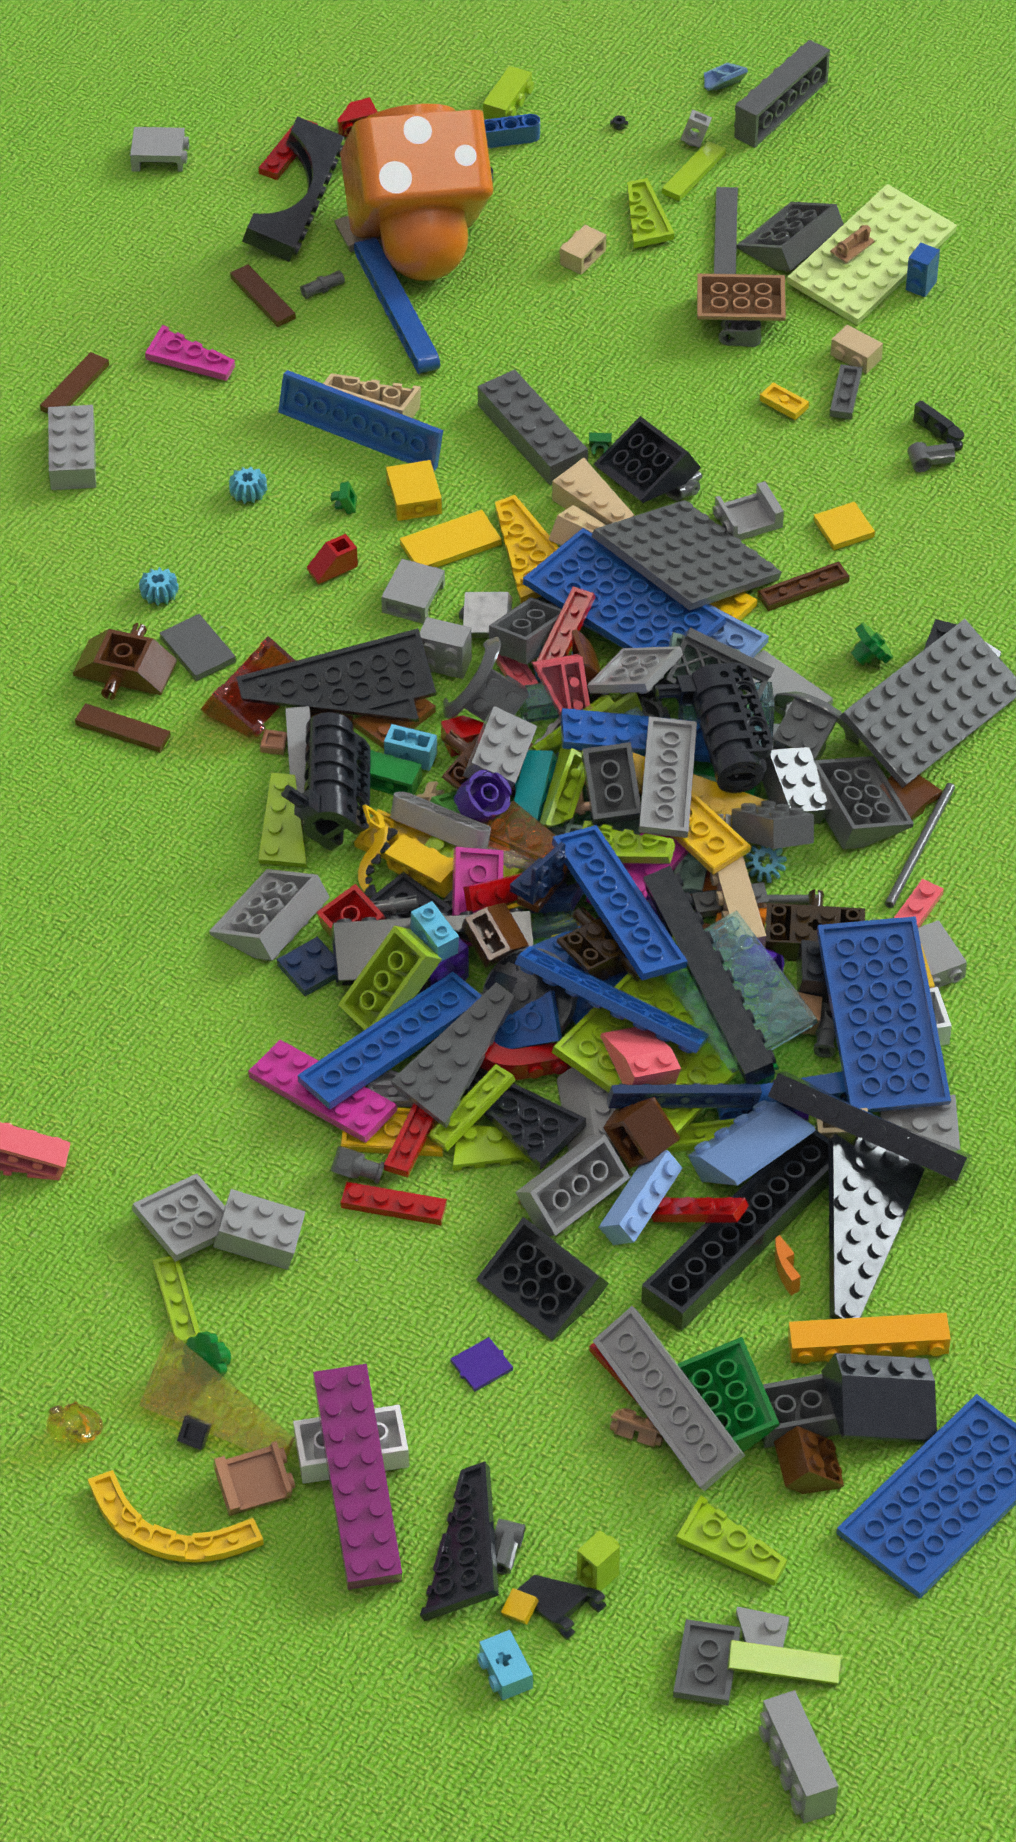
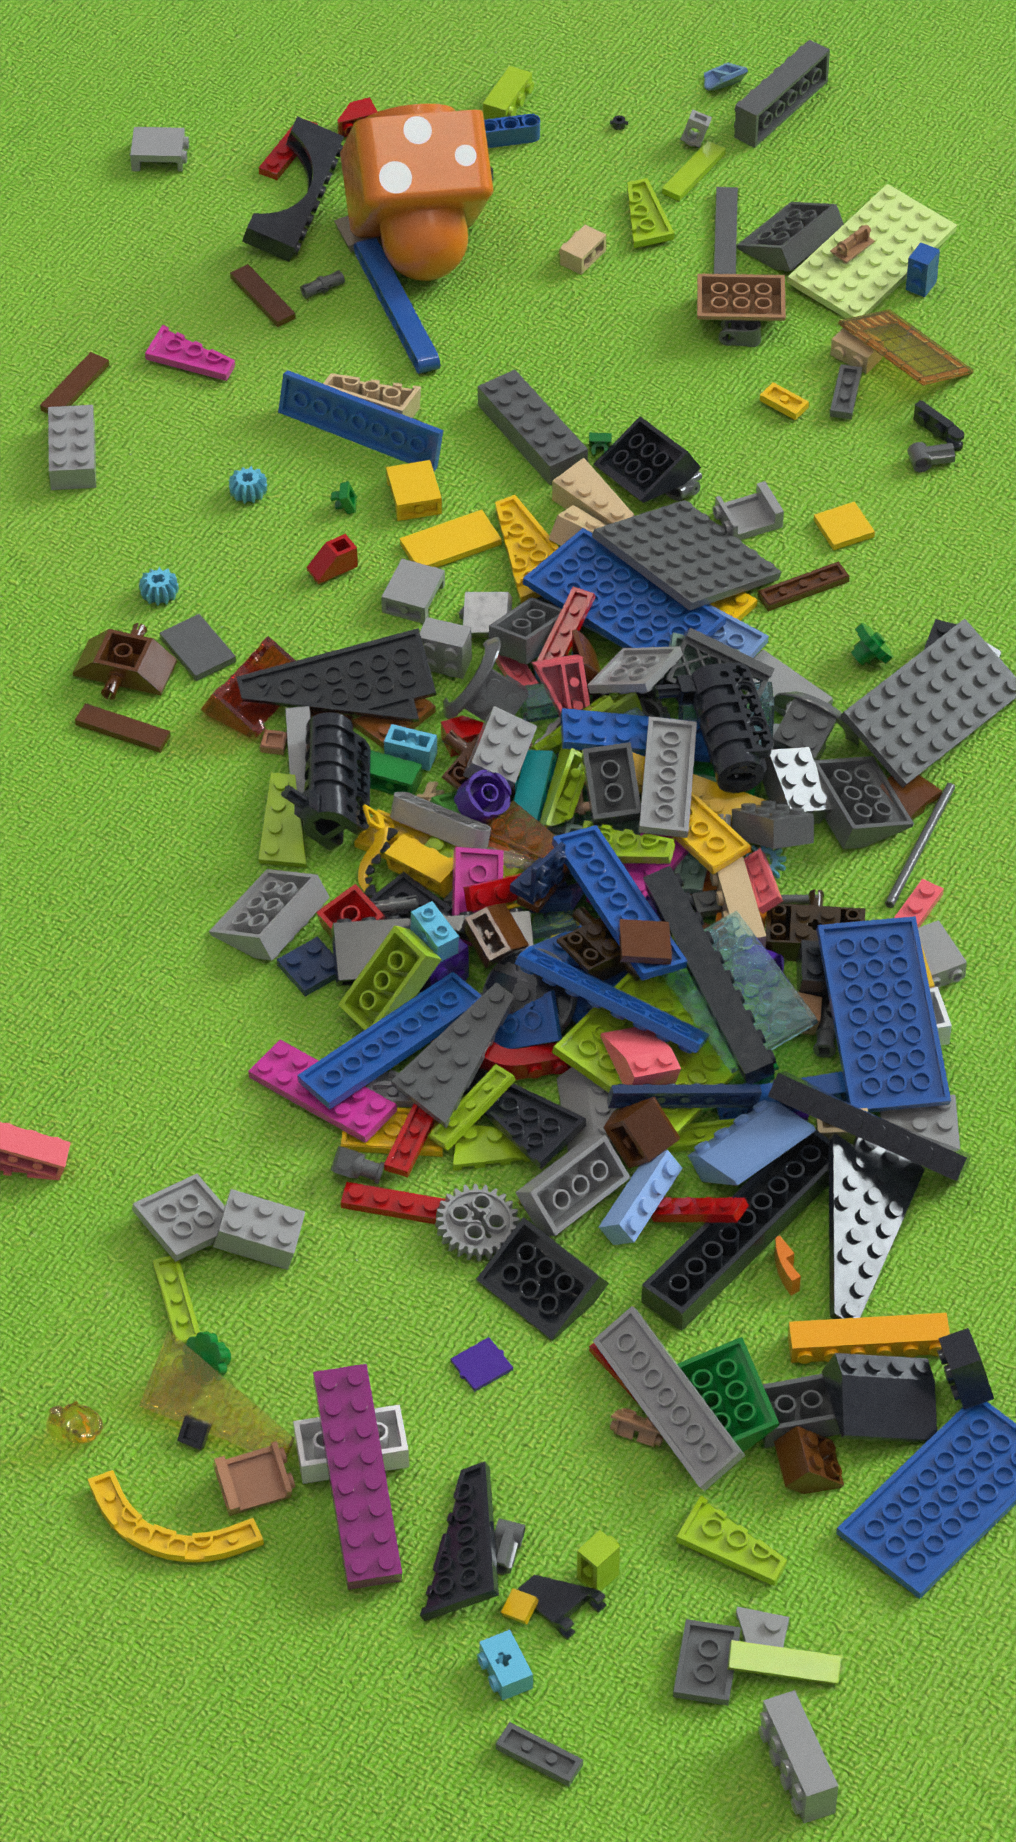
none -> light grey gear [435,1184,520,1261]
none -> dark grey plate [496,1722,583,1787]
none -> reddish brown tile [618,919,672,965]
none -> coral plate [744,848,783,914]
none -> clear yellow piece [838,309,974,386]
none -> black brick [937,1328,994,1410]

